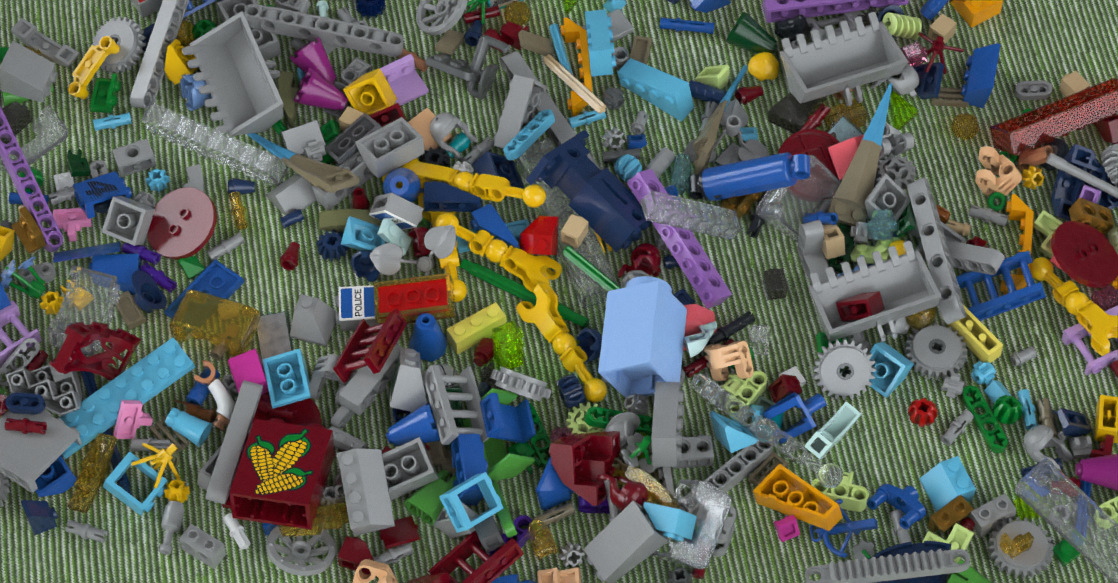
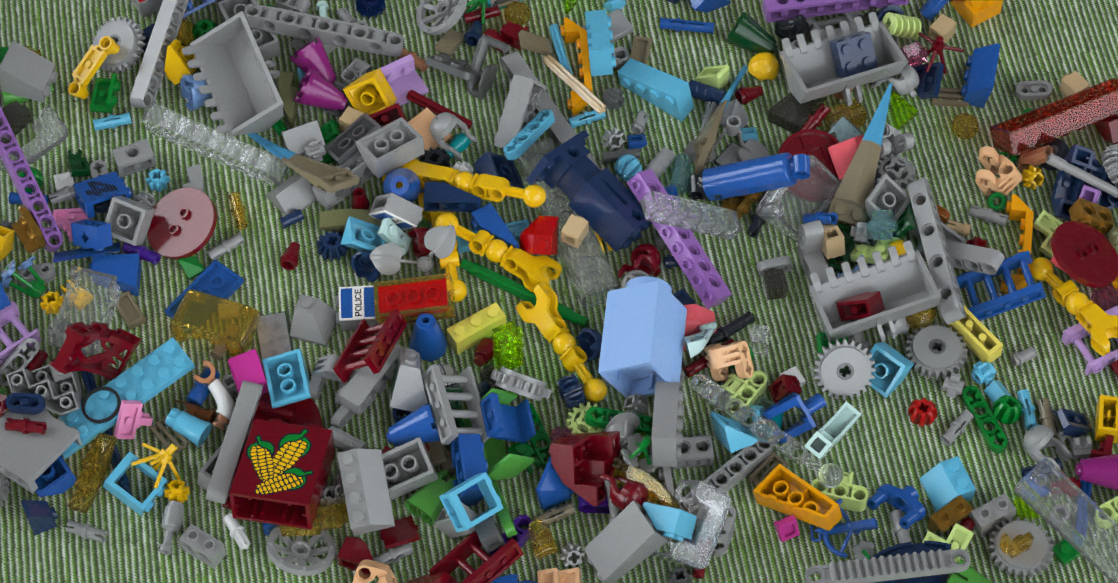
light grey slope [11,18,80,67] -> none
dark blue piece [131,270,167,314] -> none
light grey axle [131,437,171,453] -> none
dark purple pin [140,262,177,293] -> none
dark blue cone [228,178,255,196] -> none
light grey pin [462,136,494,166] -> none
green axle [563,246,621,291] -> none
none -> blue brick [71,219,113,251]
none -> black piece [82,386,121,424]
none -> dark red axle [406,90,473,130]
none -> light grey beam [756,256,793,277]
none -> dark blue brick [829,31,878,78]

